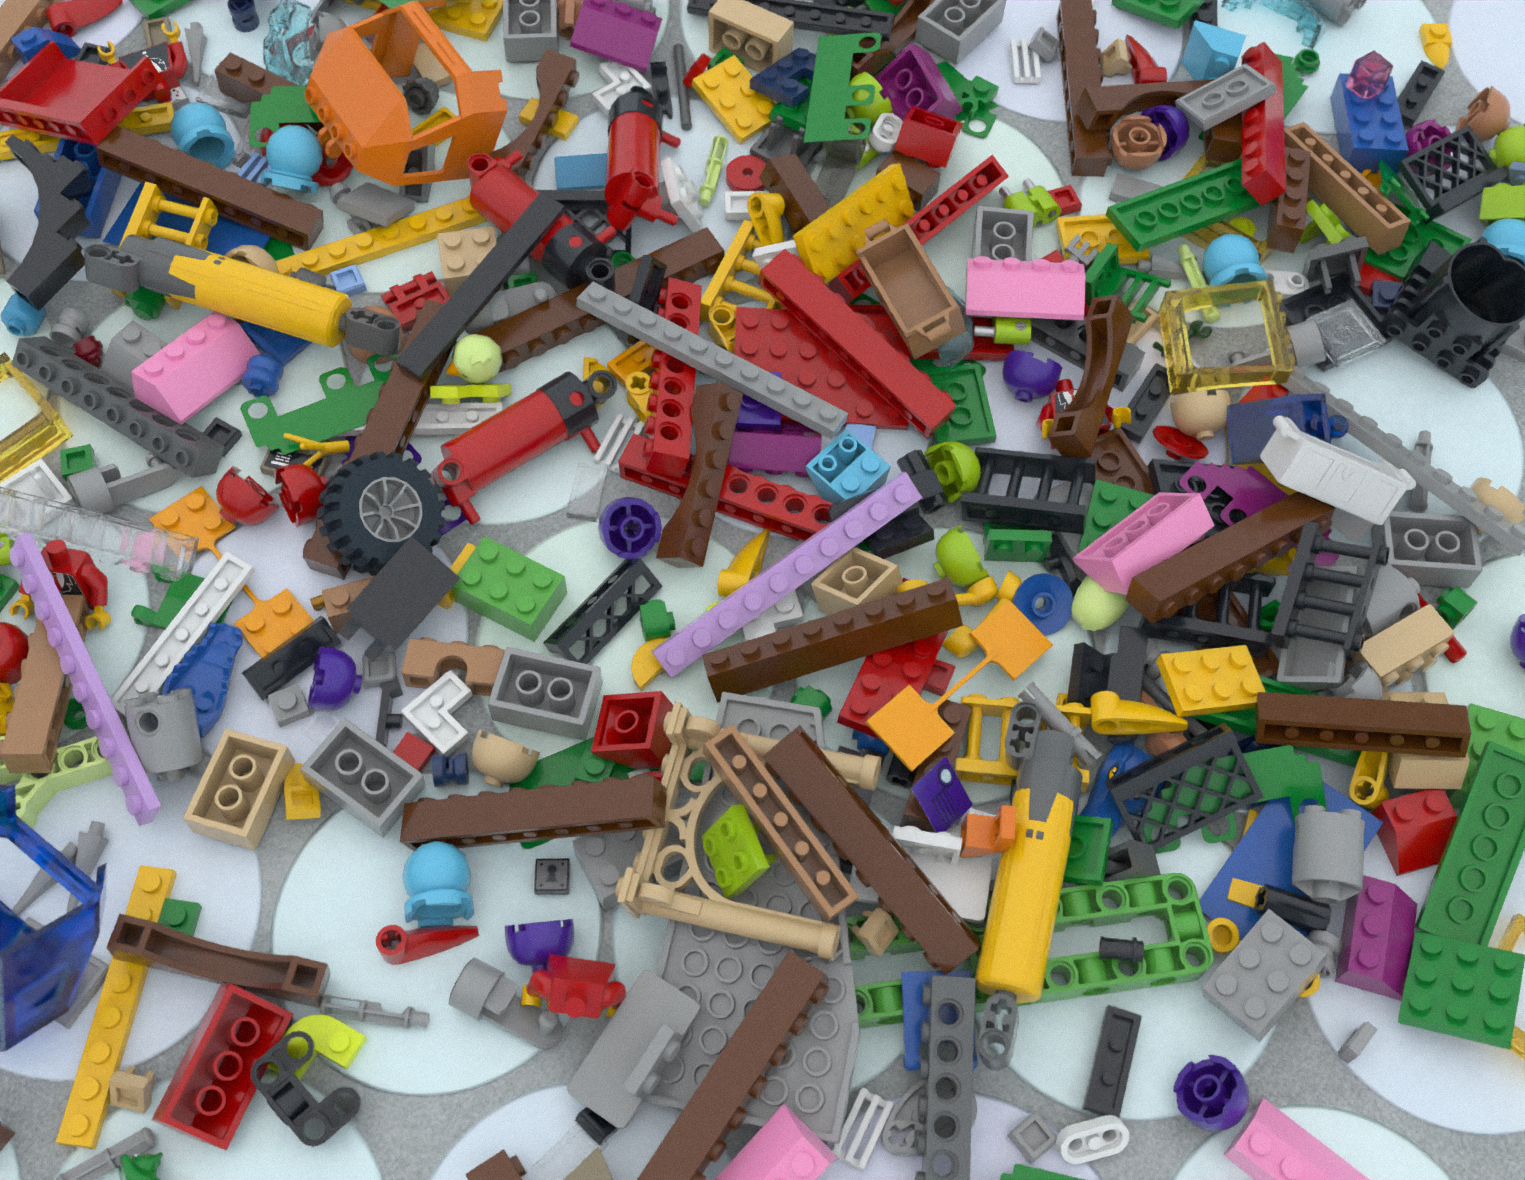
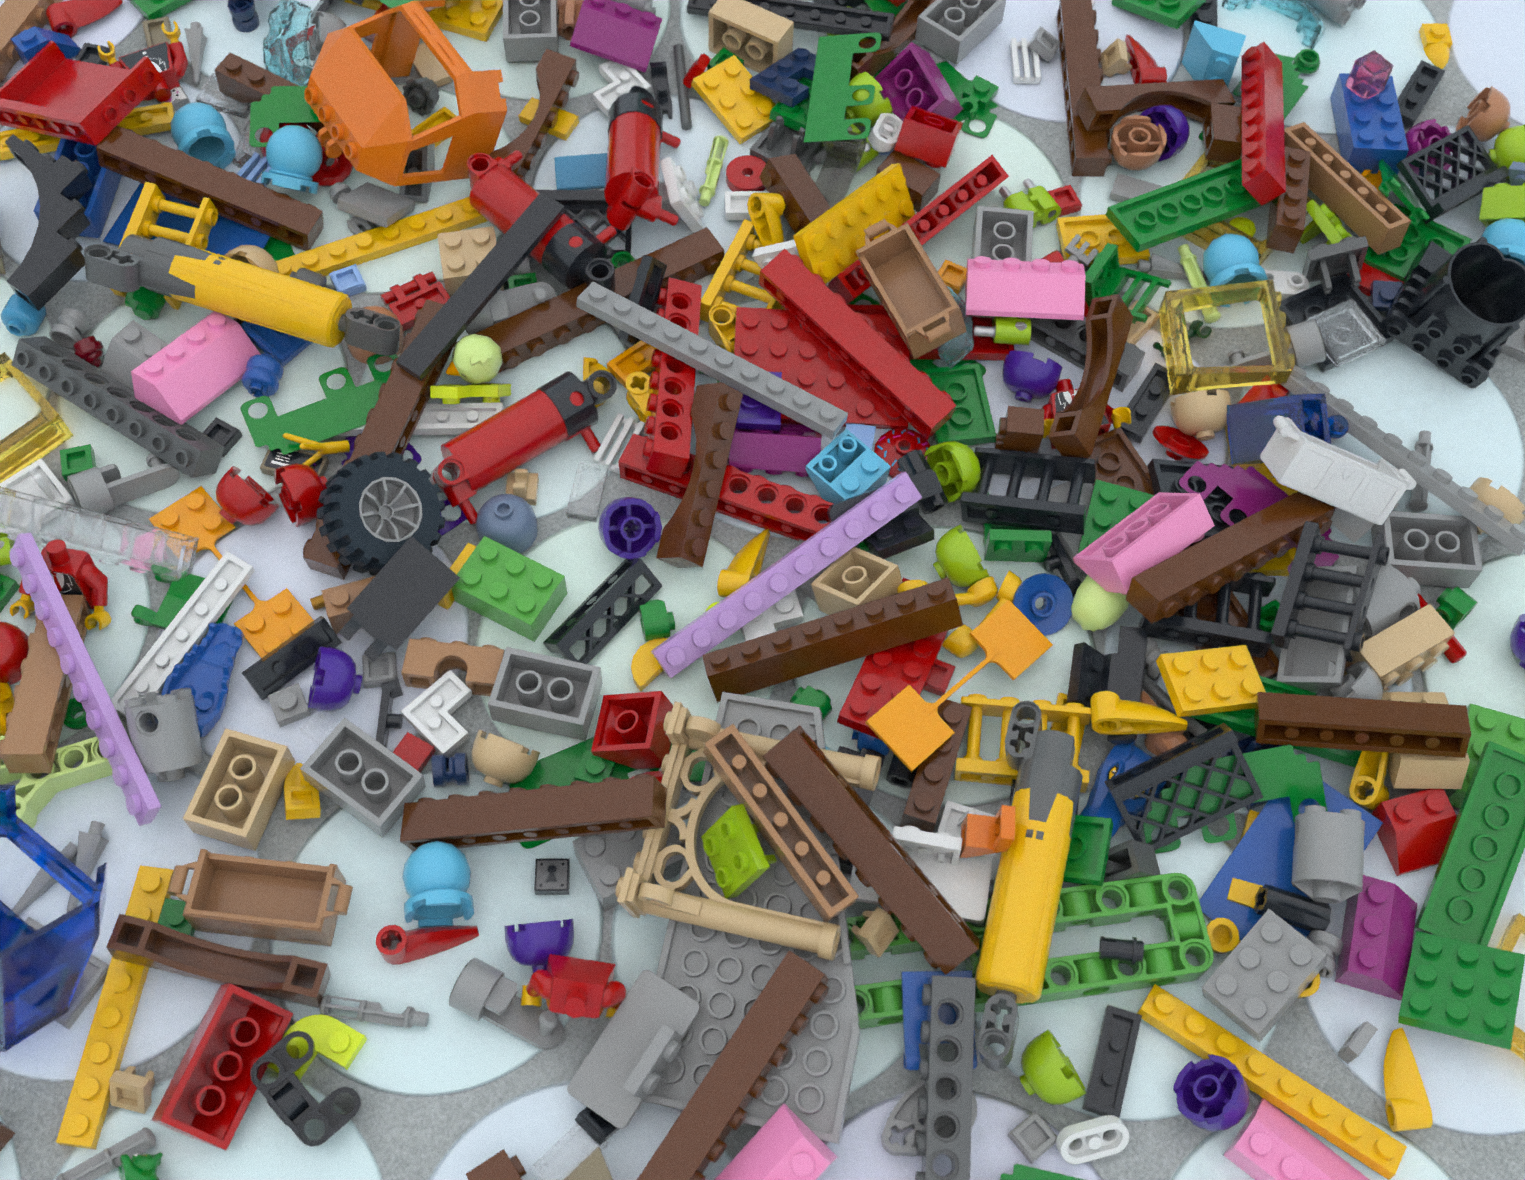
white tile [832,1087,894,1171] -> none
dark purple sticker [911,757,973,833] -> none
light grey pin [1018,682,1102,768] -> none
light grey tile [1175,64,1277,131] -> none
none -> medium nougat container [168,849,353,947]
none -> sand blue cylinder [476,494,538,553]
none -> tan tile [505,469,539,505]
none -> red dish [874,429,930,478]
none -> light orange tile [938,259,967,296]
none -> reddish brown brick [994,406,1044,453]
none -> lime cylinder [1019,1029,1086,1105]
none -> yellow plate [1137,984,1407,1180]
none -> yellow piece [1384,1027,1433,1132]

